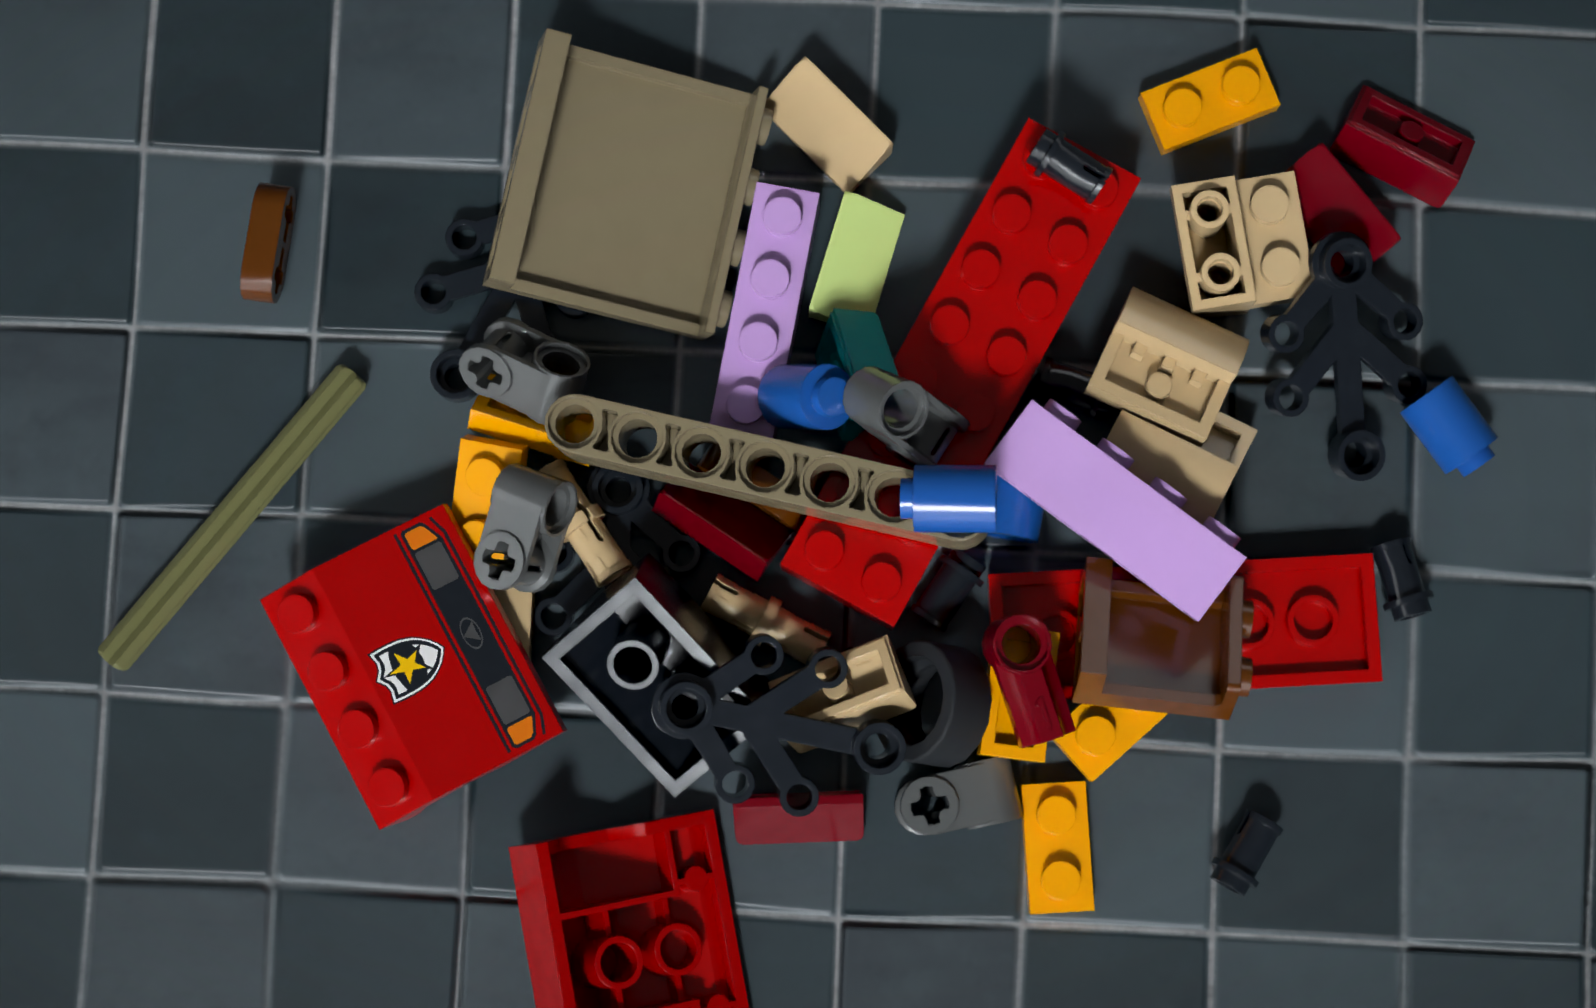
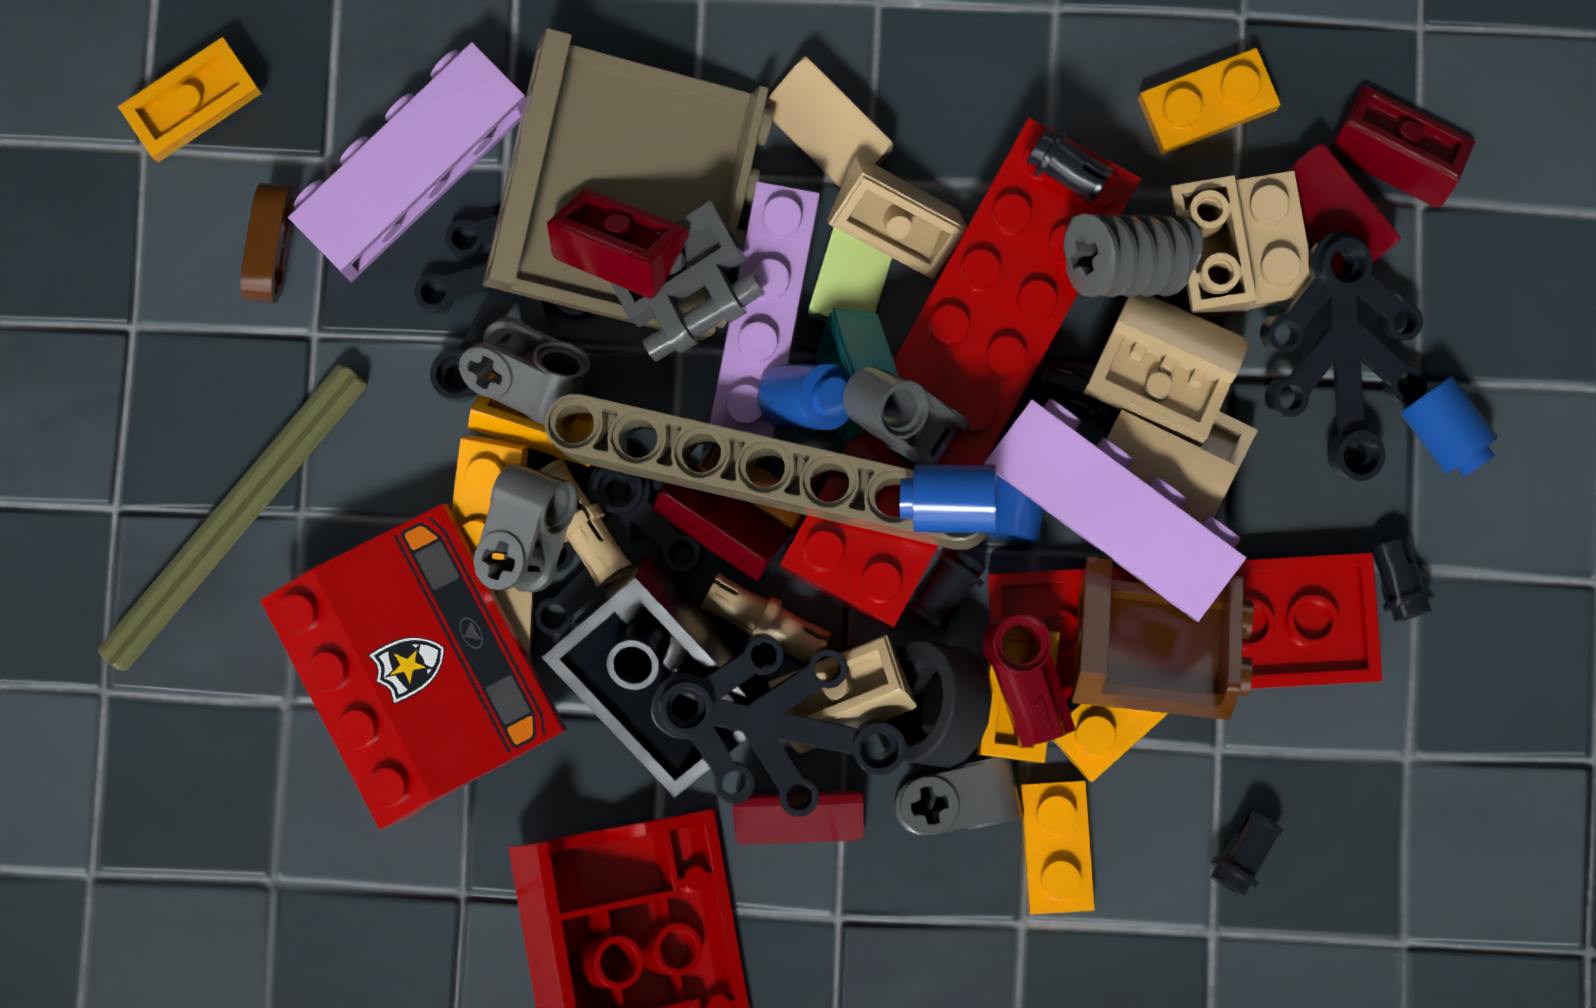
none -> light orange plate [118,37,262,163]
none -> lavender brick [288,42,525,283]
none -> dark red slope [547,187,689,299]
none -> dark grey plate [610,200,765,362]
none -> tan slope [827,156,967,279]
none -> dark grey piece [1063,213,1203,298]

